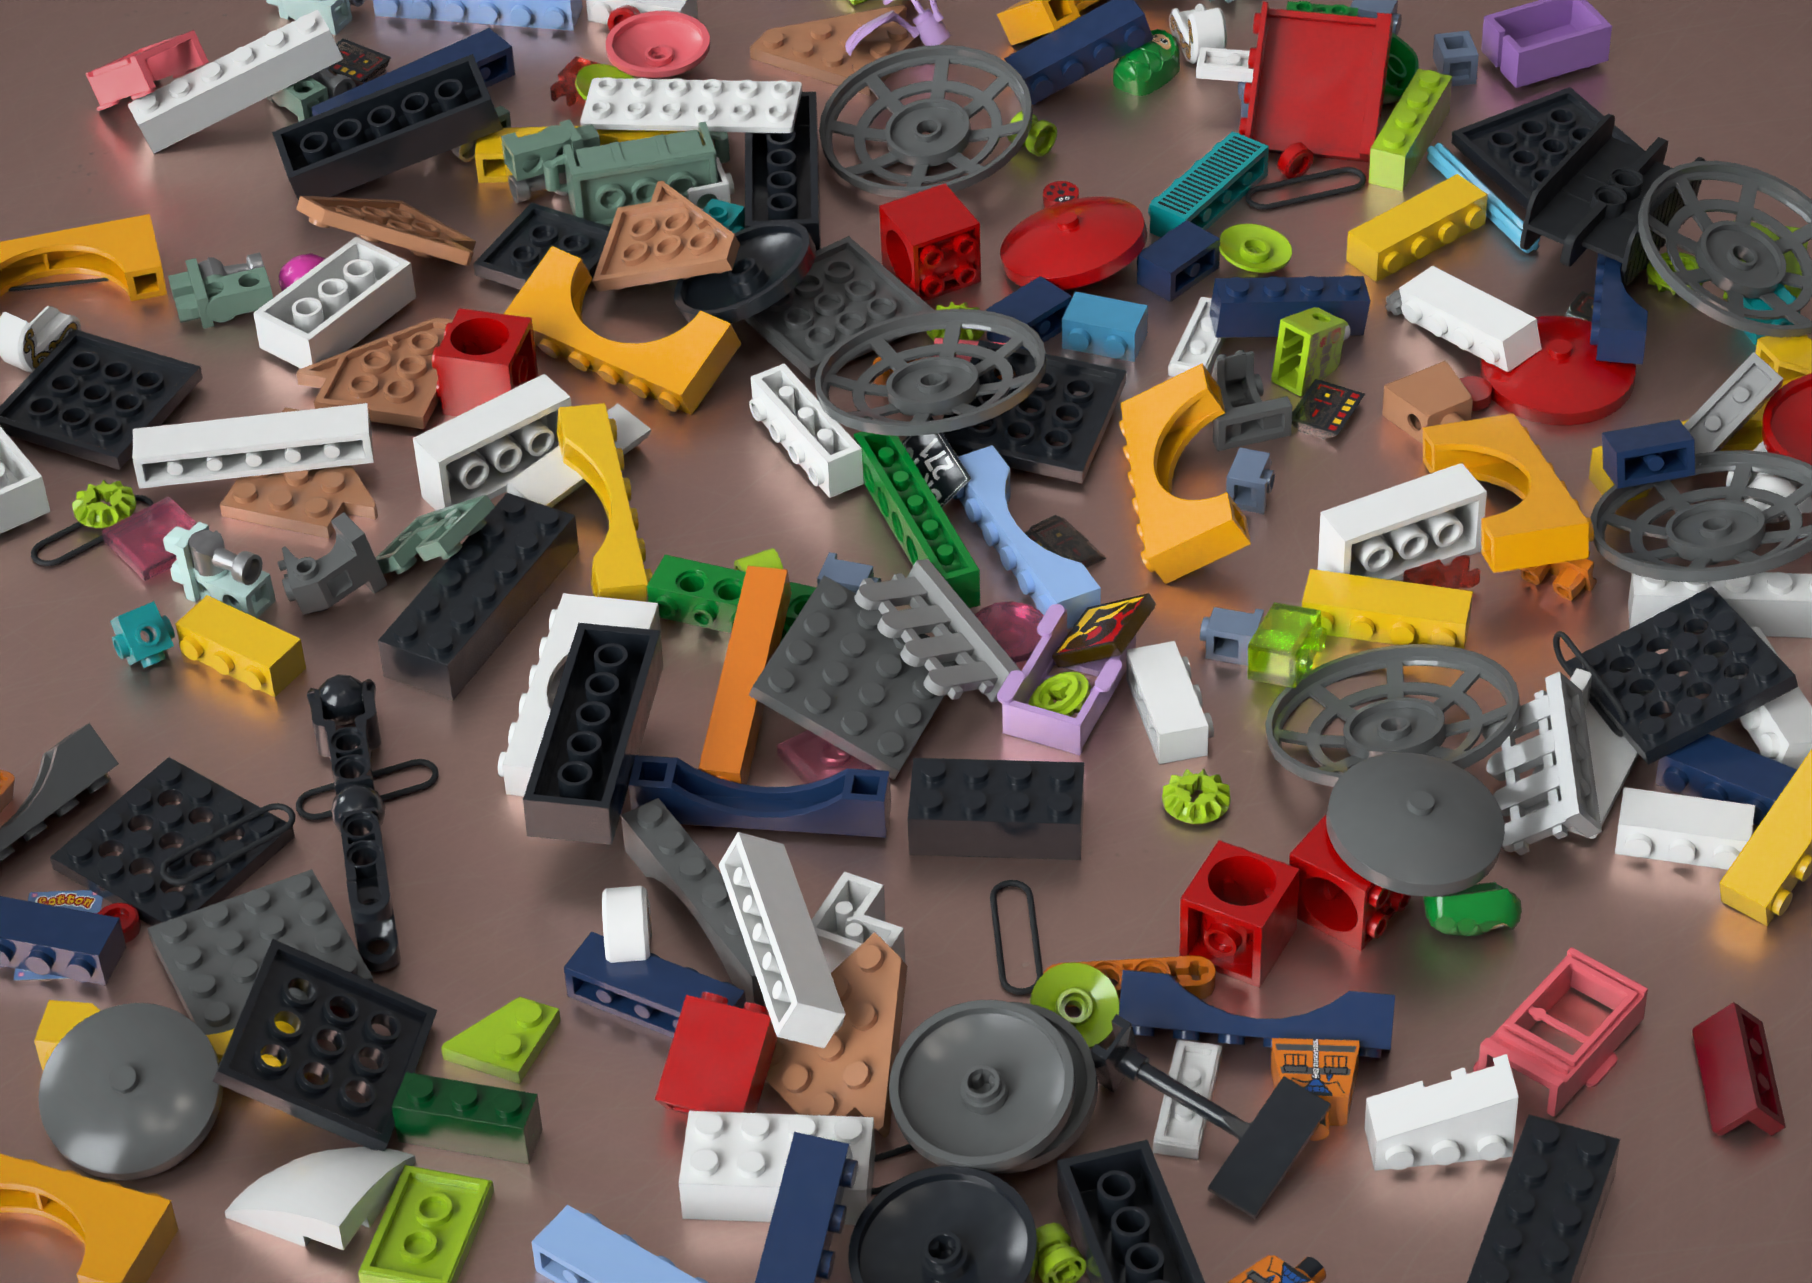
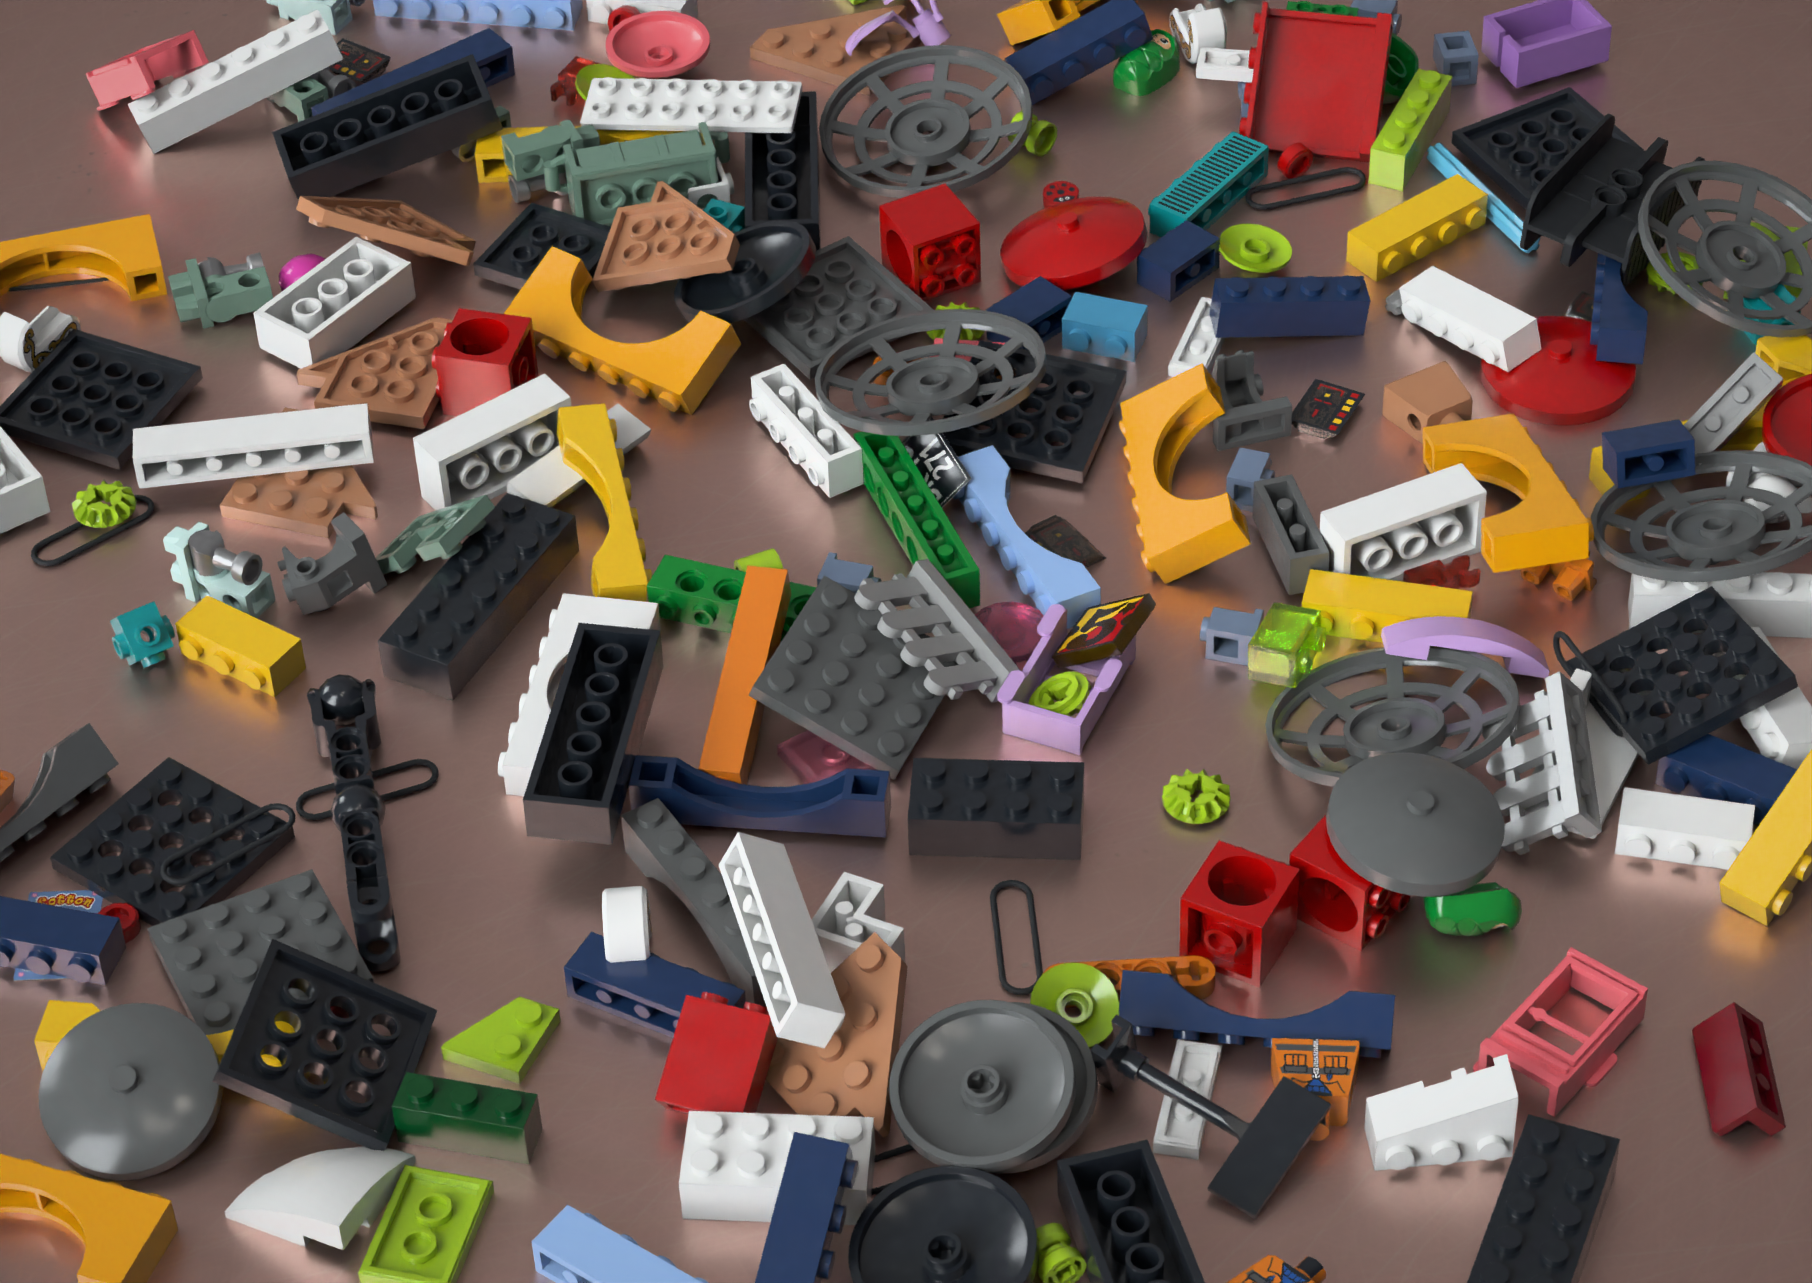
clear pink tile [102,497,197,581] -> none
white brick [1126,641,1214,764] -> none
lime torso [1271,307,1350,397] -> none
red tile [1460,376,1492,411] -> none
none -> dark grey brick [1253,474,1329,595]
none -> lavender slope [1381,616,1550,678]

